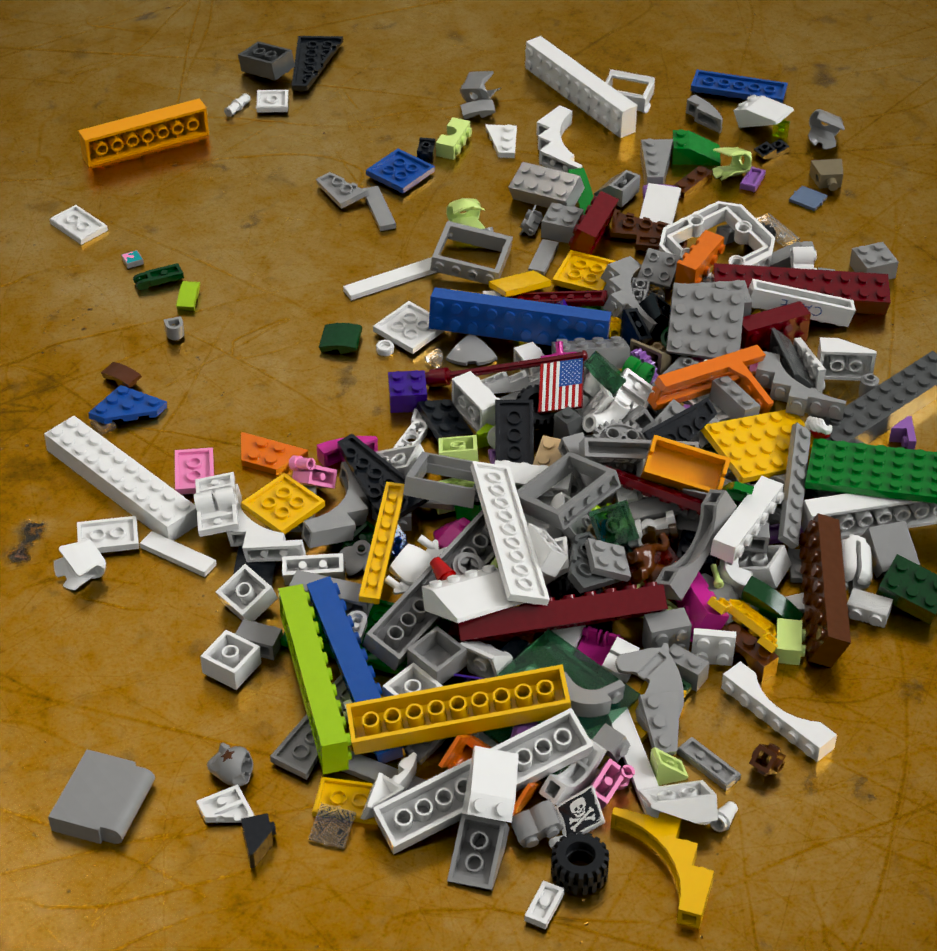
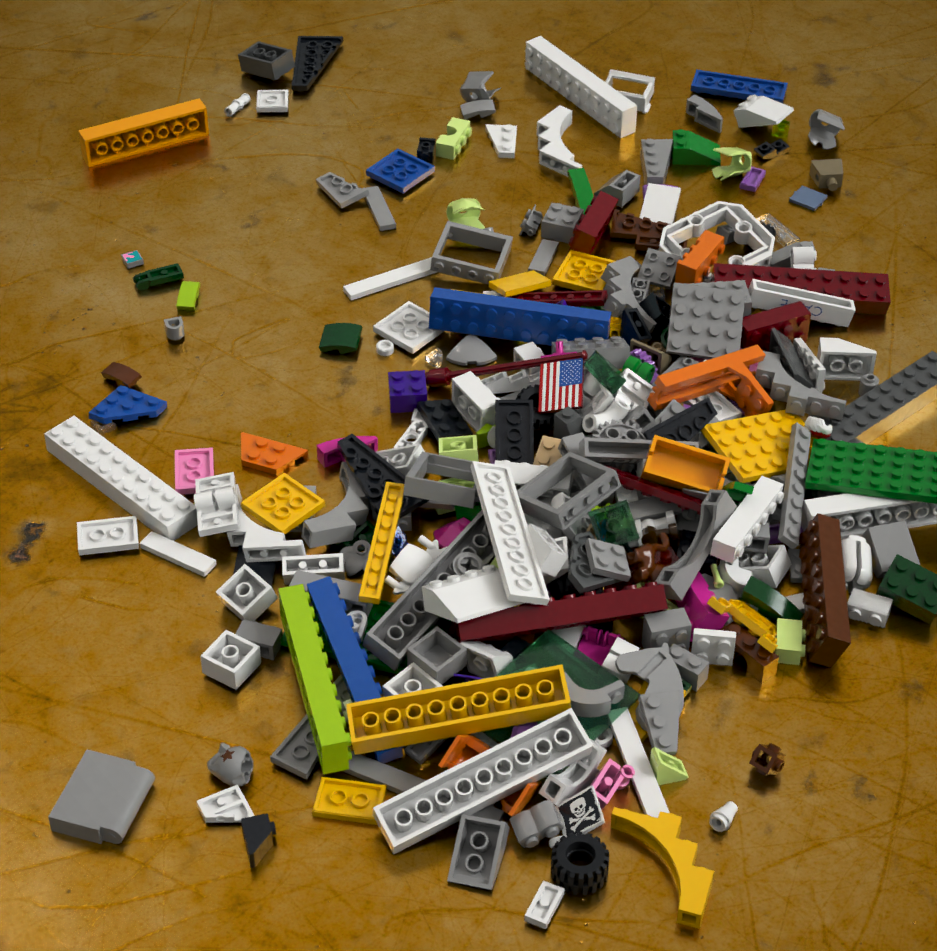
white tile [49,205,108,245] -> none
white piece [54,538,106,590] -> none
bright pink hinge [289,455,337,489] -> none
clear piece [308,803,356,849] -> none
white slope [360,772,405,820] -> none
white slope [392,752,417,793] -> none
red cone [430,557,456,581] -> none
white slope [462,746,519,823] -> none
light grey brick [508,162,585,208] -> none
light grey brick [592,723,631,762] -> none
white slope [638,780,718,825] -> none
reddish brown plate [673,165,713,198] -> none
light grey tile [677,737,741,791] -> none
light grey brick [709,376,761,419] -> none
white arch [721,661,837,762] -> none
light grey brick [849,242,898,279] -> none
medium lavender slope [889,416,917,450] -> none

